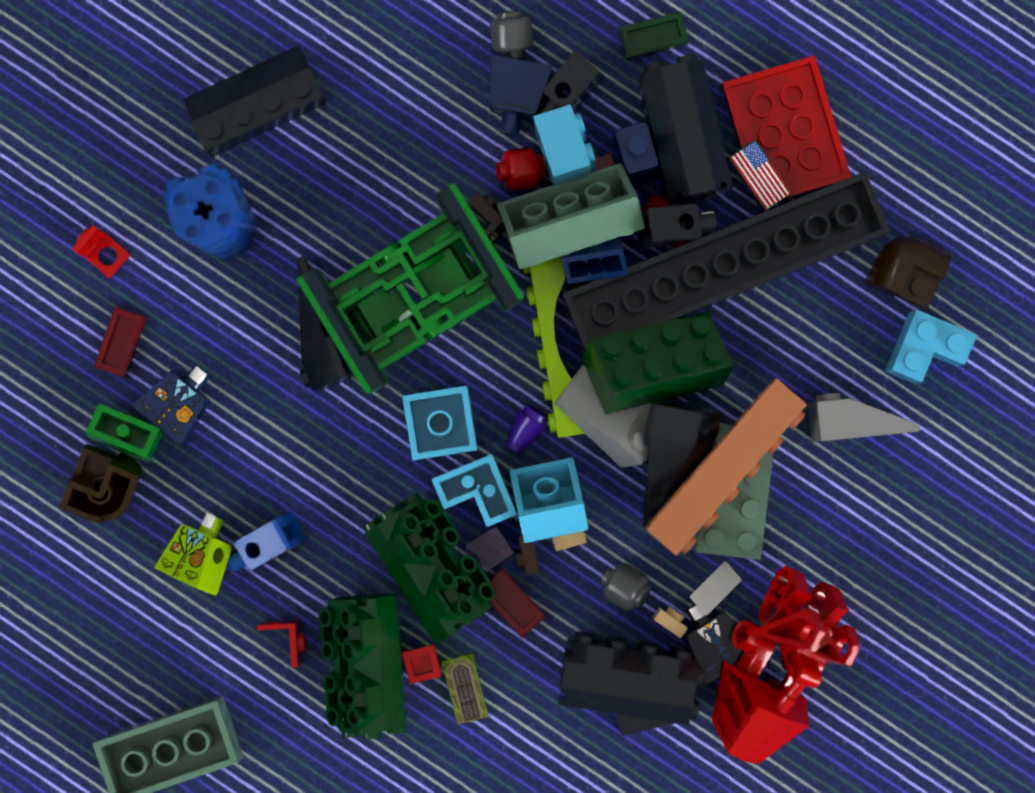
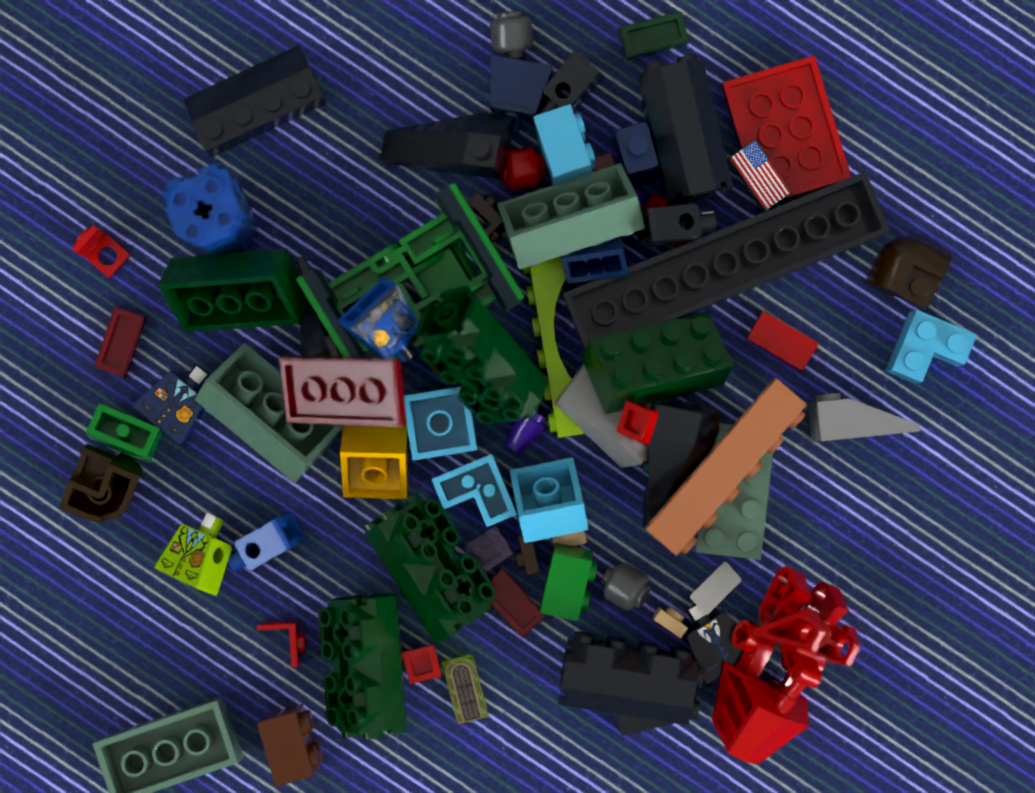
none -> dark green brick [158,248,309,332]
none -> sand green brick [195,343,344,484]
none -> reddish brown brick [257,703,324,787]
none -> tile [279,355,407,427]
none -> torso [337,278,418,362]
none -> yellow slope [340,425,409,499]
none -> black wedge [379,113,516,180]
none -> dark green brick [416,286,548,425]
none -> green brick [540,542,598,621]
none -> red plate [616,400,659,444]
none -> red tile [746,311,819,371]

